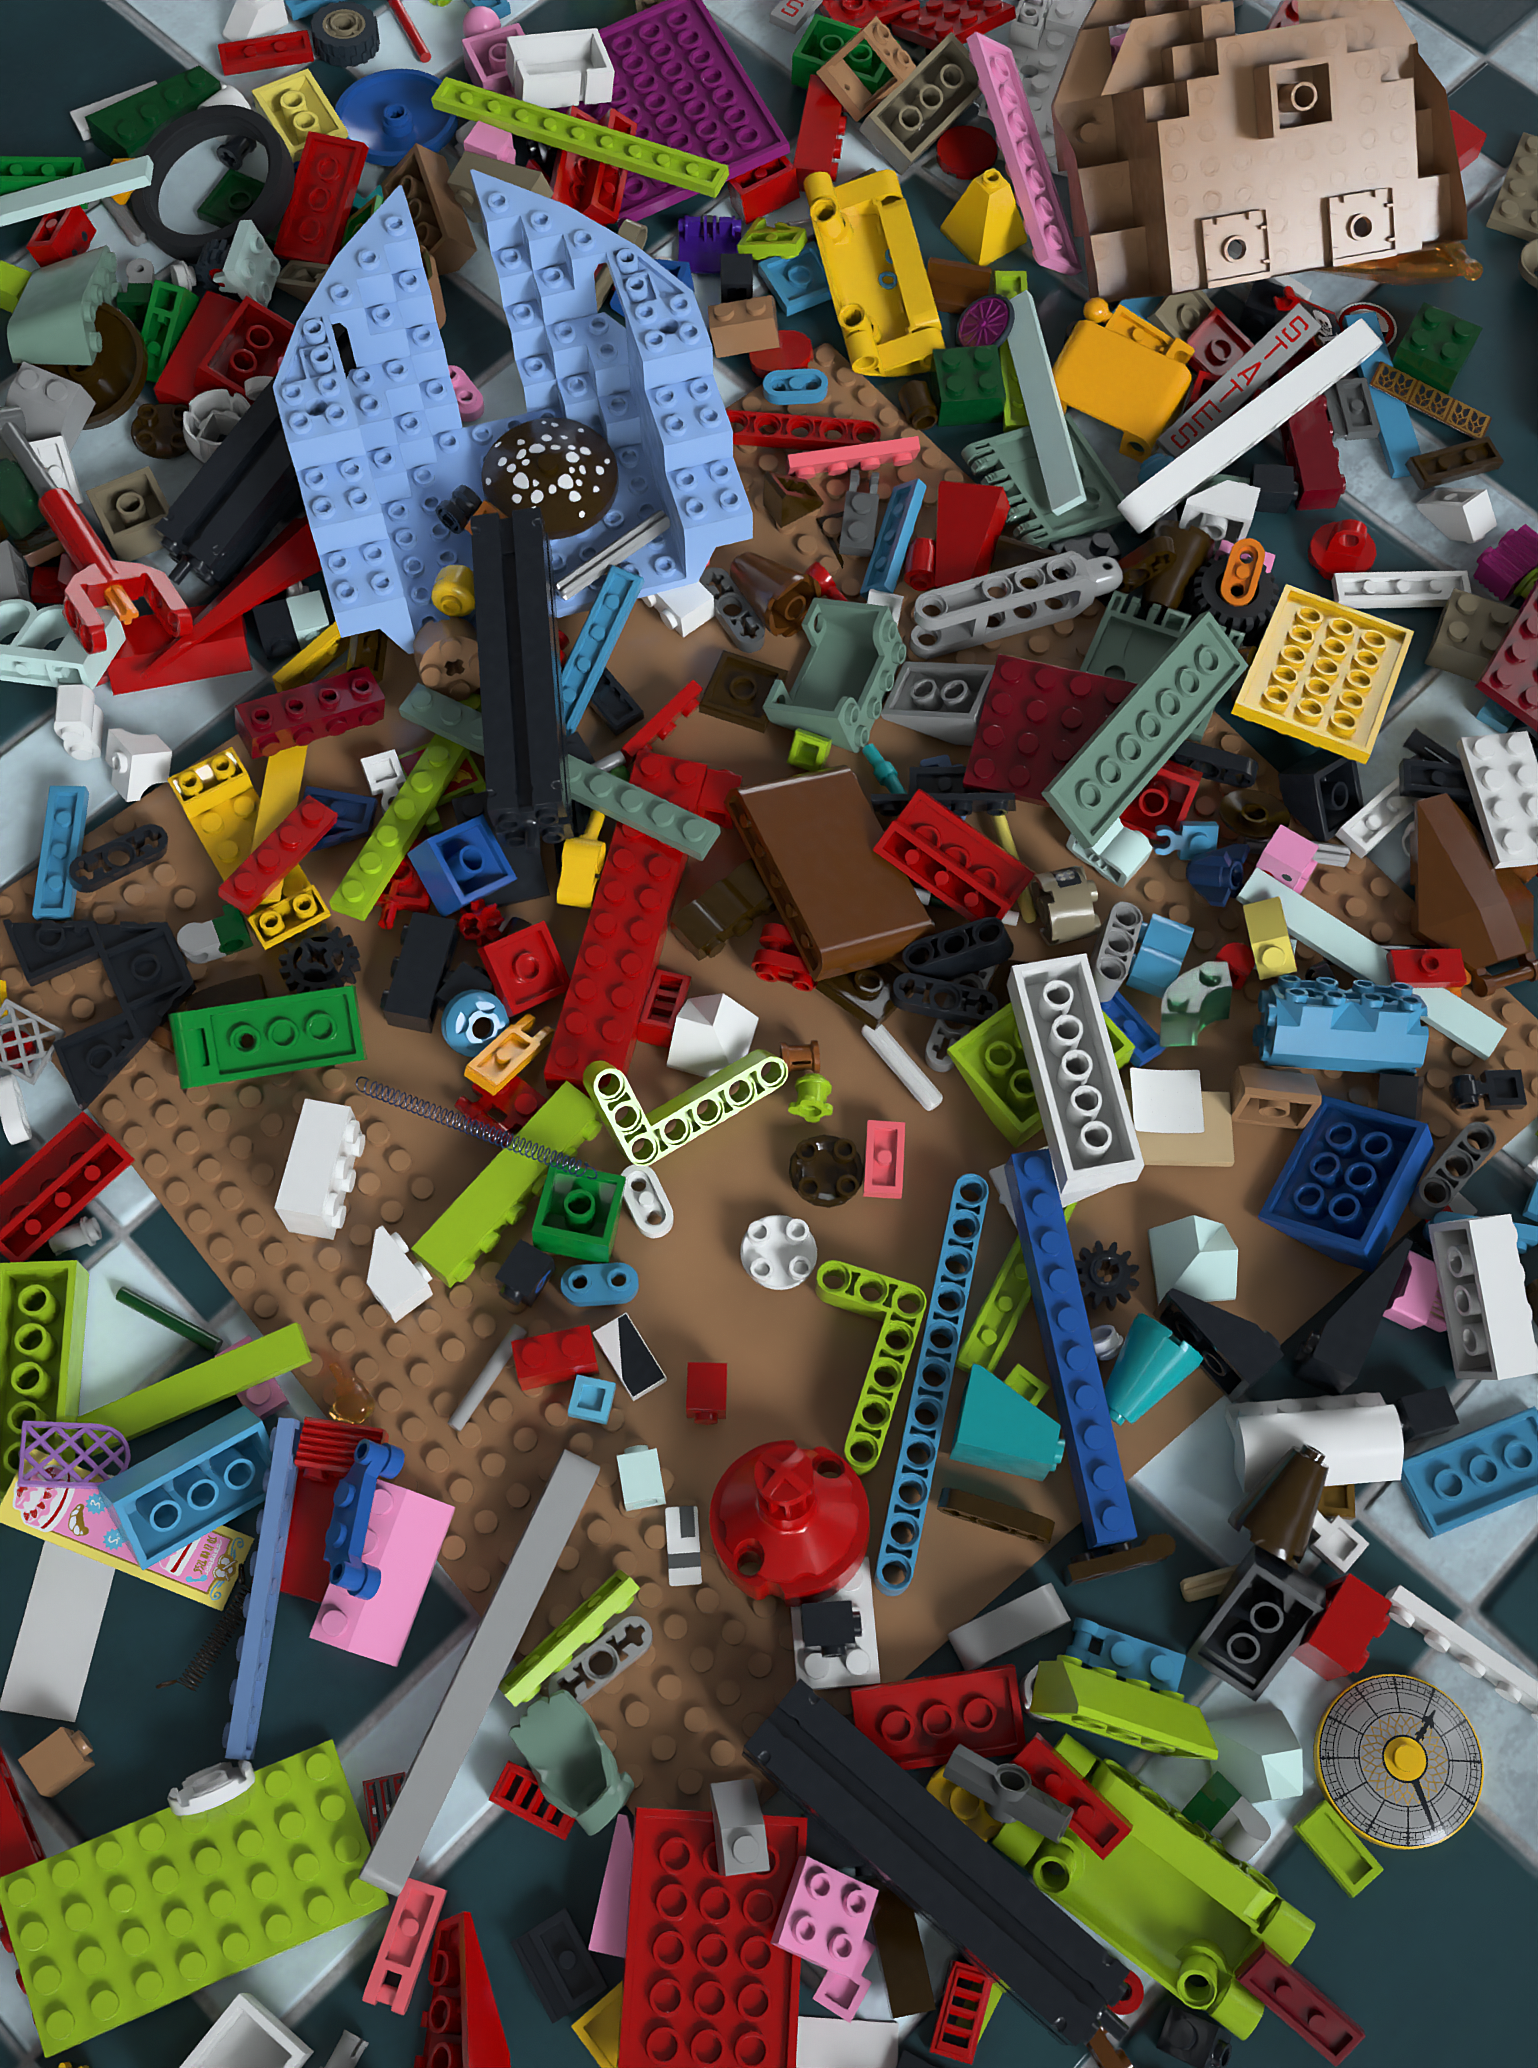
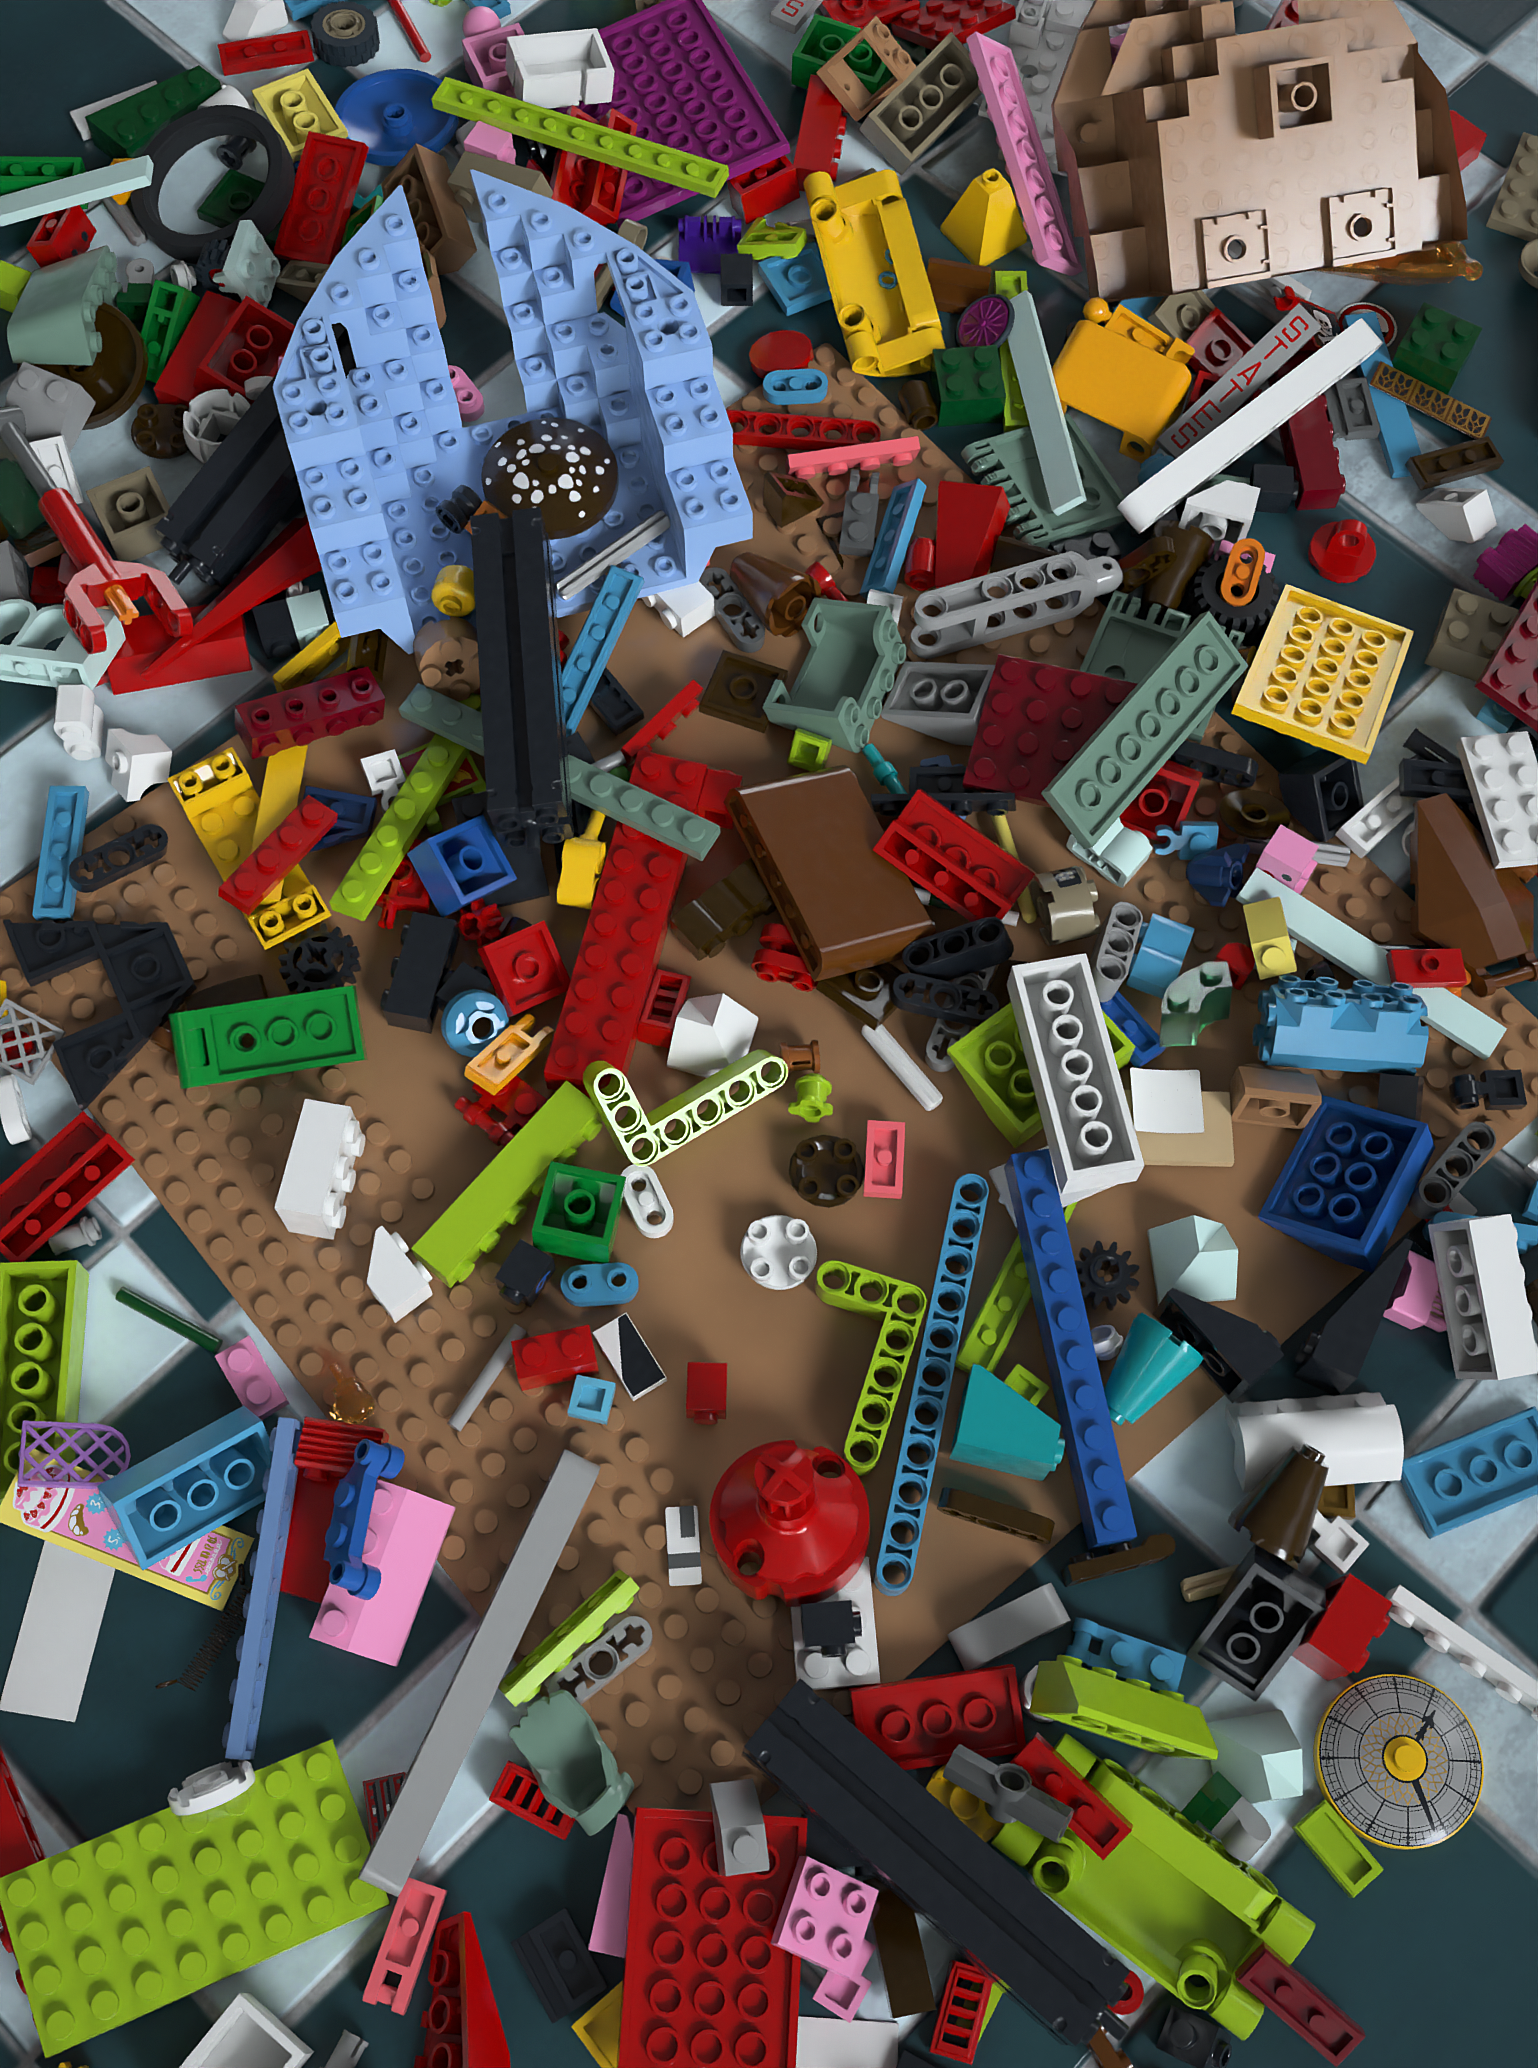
medium nougat brick [18,1727,96,1798] -> none
lime tile [77,1322,313,1456] -> none
leg [177,904,254,964] -> none
dark blue piece [356,1076,597,1180] -> none
light aqua brick [617,1445,666,1511] -> none
medium nougat slope [708,295,780,358] -> none
red tile [936,126,998,180] -> none
black brick [1238,279,1285,336] -> none
white plate [1331,570,1472,609] -> none
black brick [1393,1386,1460,1444] -> none

